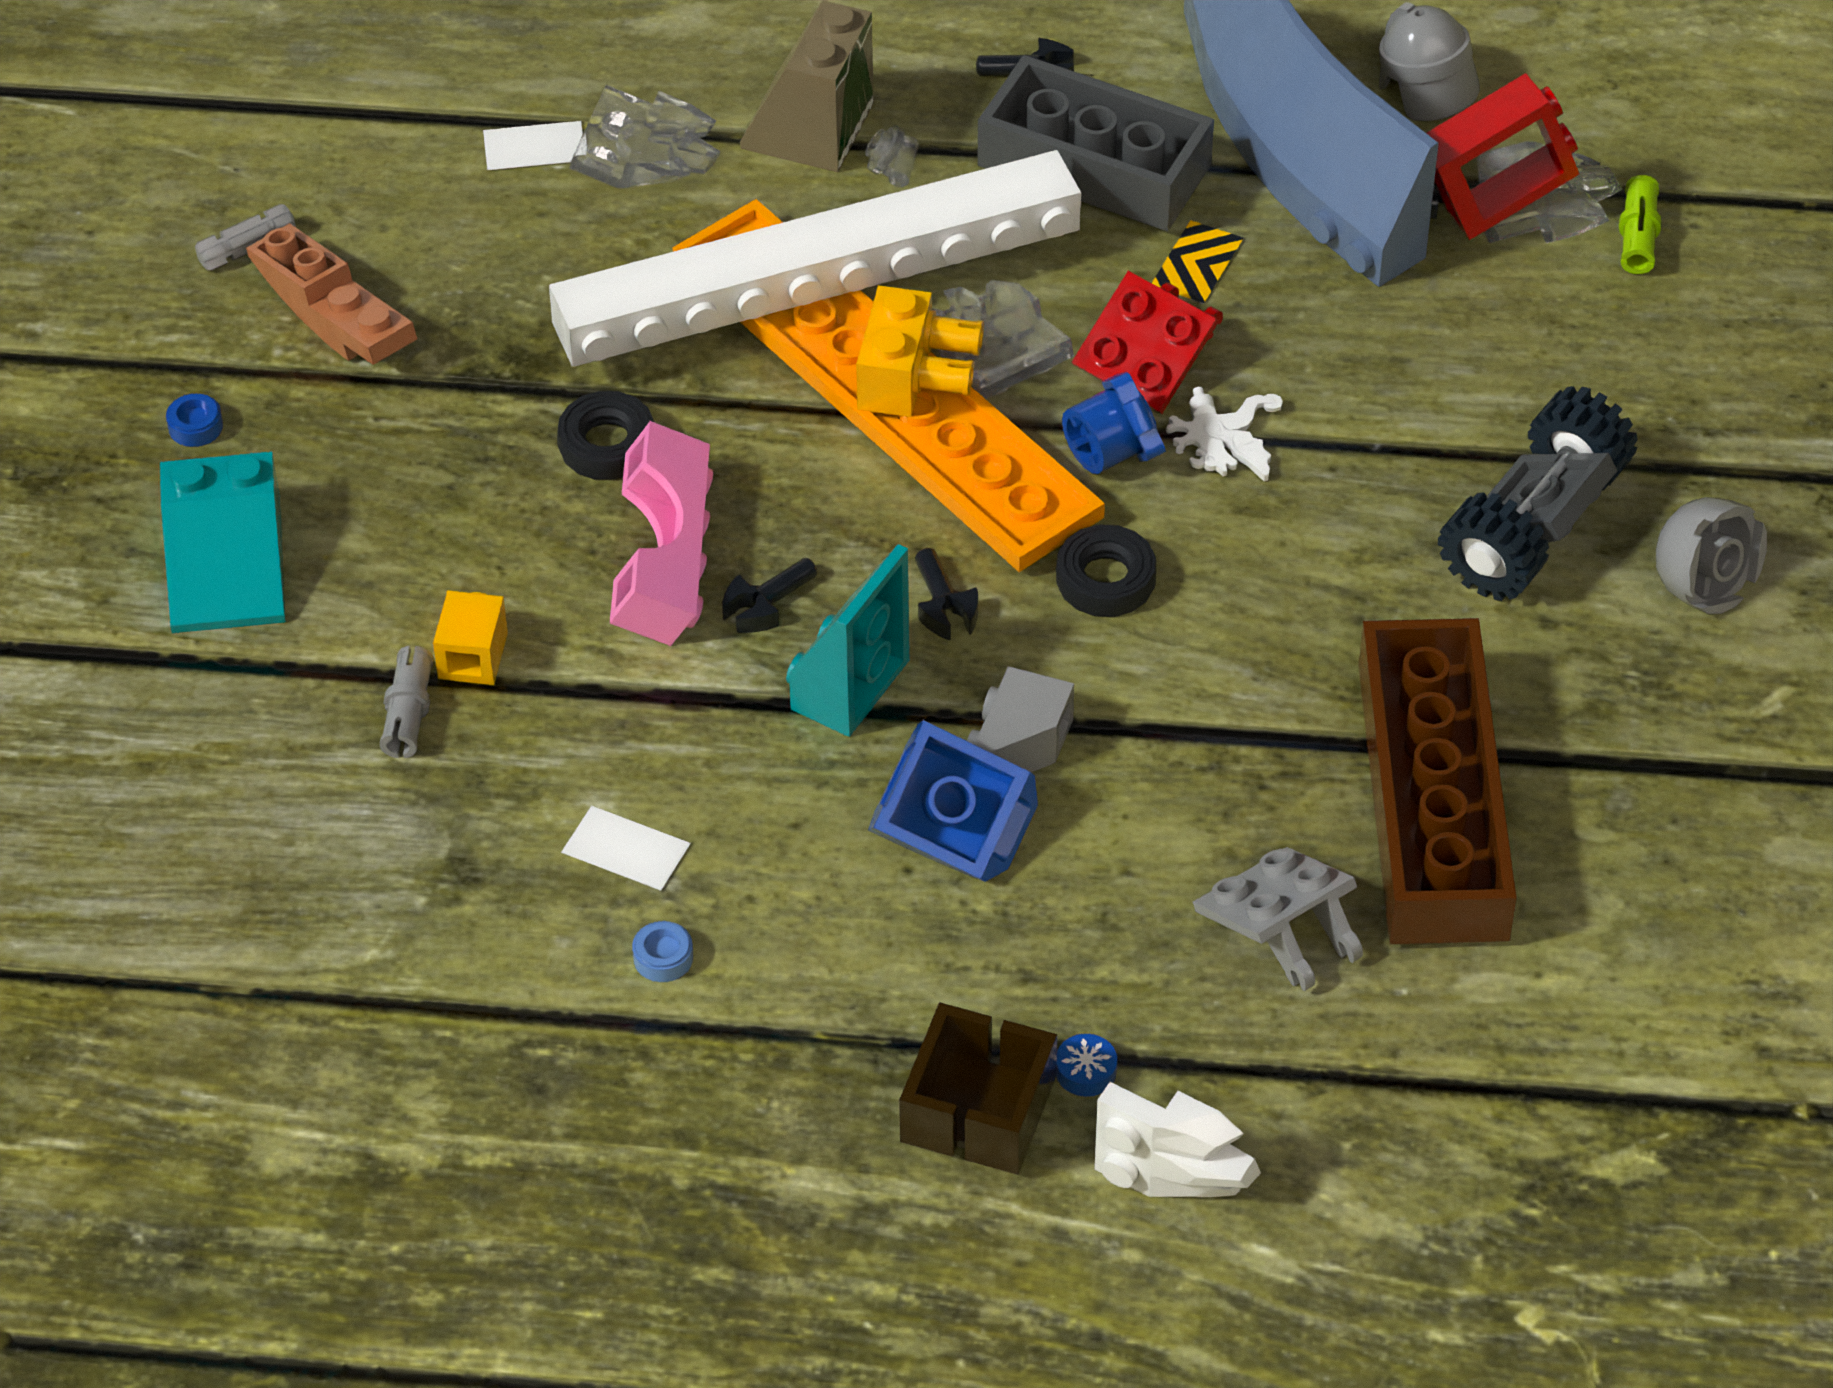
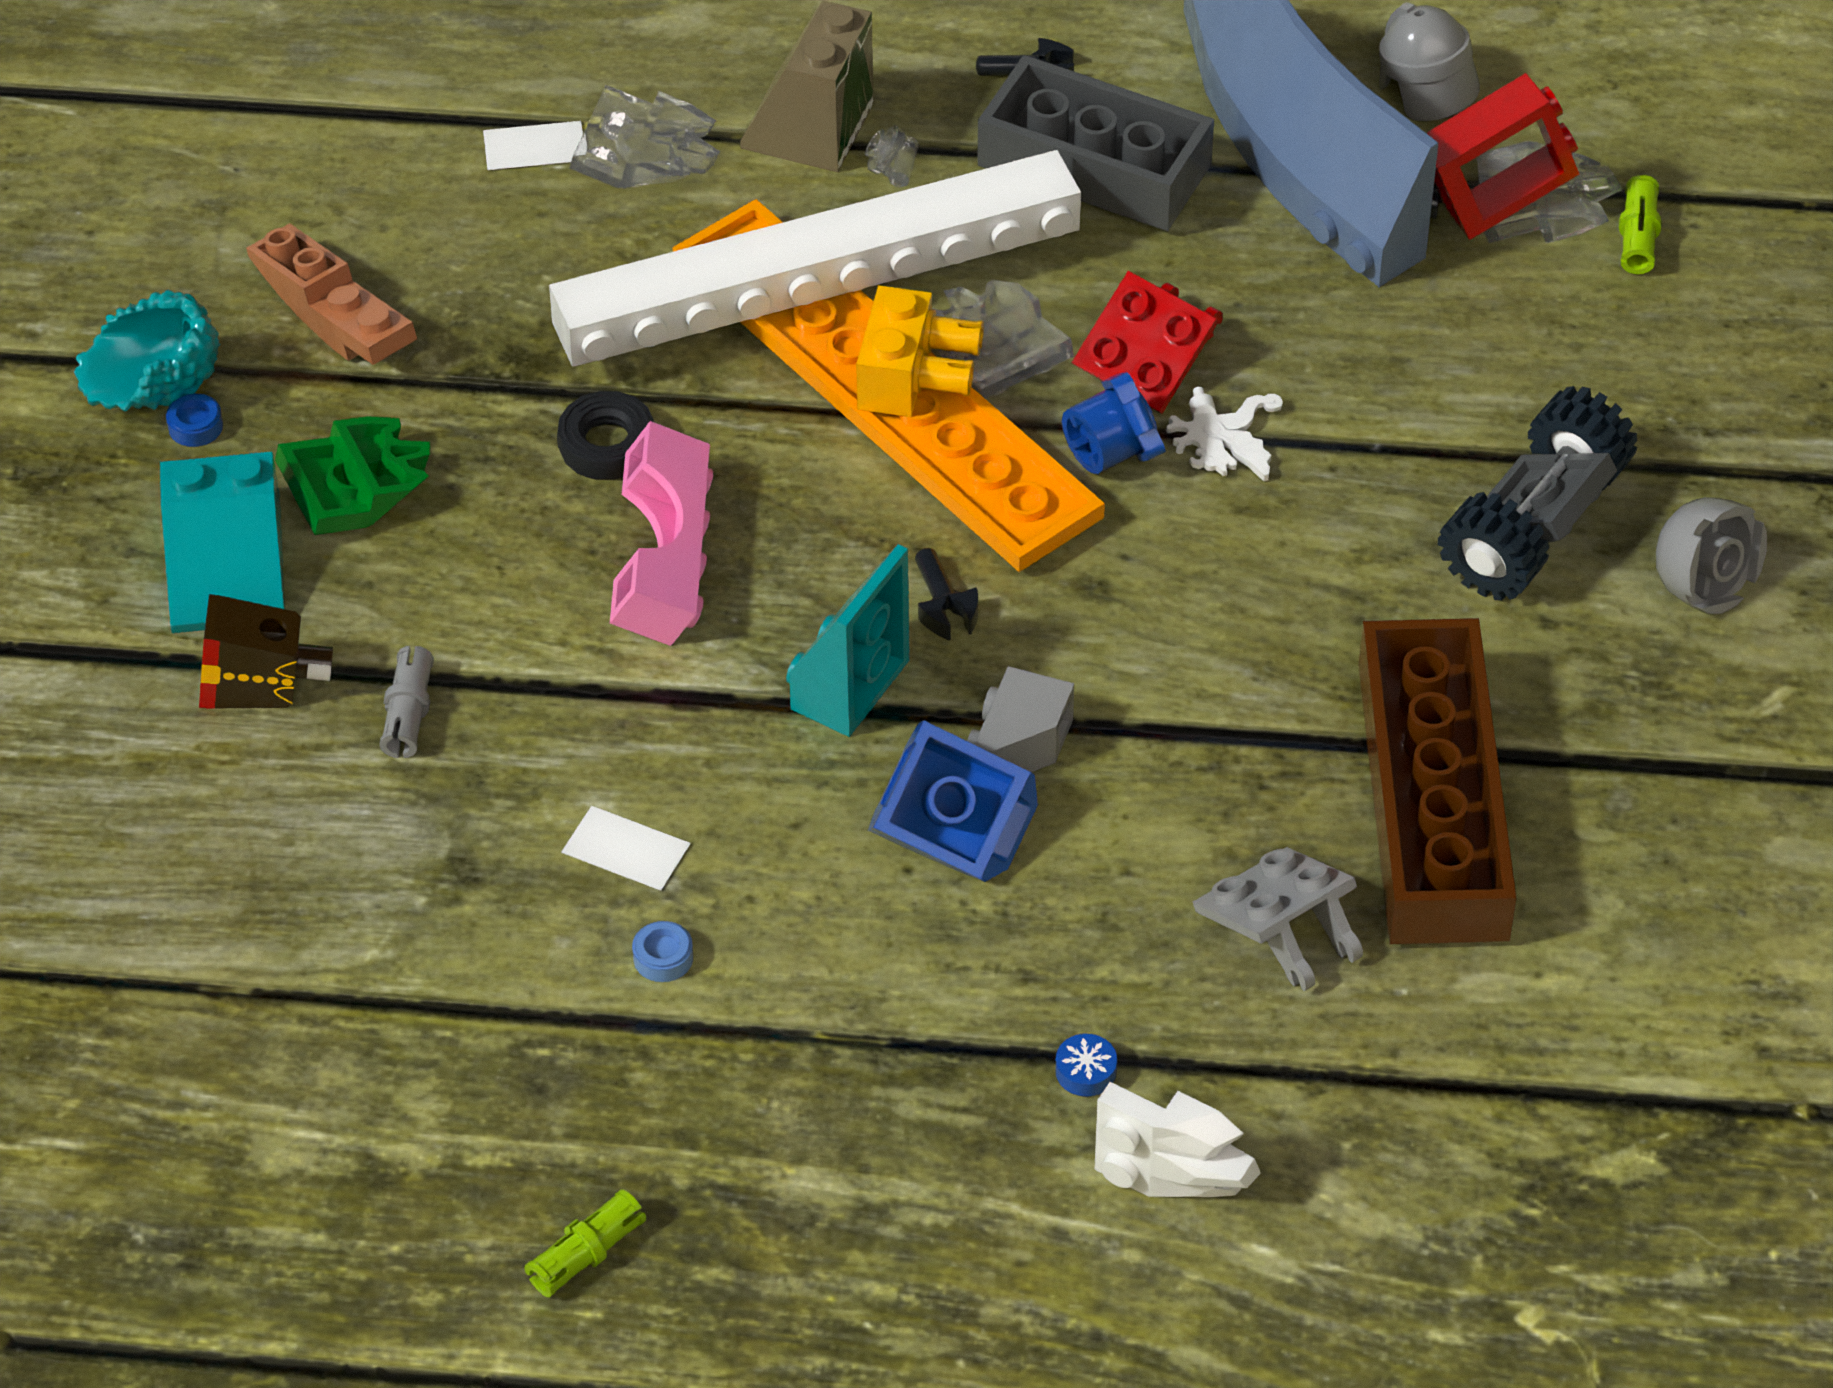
light grey axle [195,204,296,271] -> none
yellow brick [433,590,508,685] -> none
black bar [722,558,817,633] -> none
dark brown piece [899,1002,1057,1175] -> none
black tyre [1056,524,1157,617] -> none
sticker [1152,220,1244,304] -> none
none -> teal piece [74,289,221,412]
none -> dark brown torso [199,594,333,709]
none -> green plate [275,416,430,535]
none -> lime pin [524,1189,646,1298]

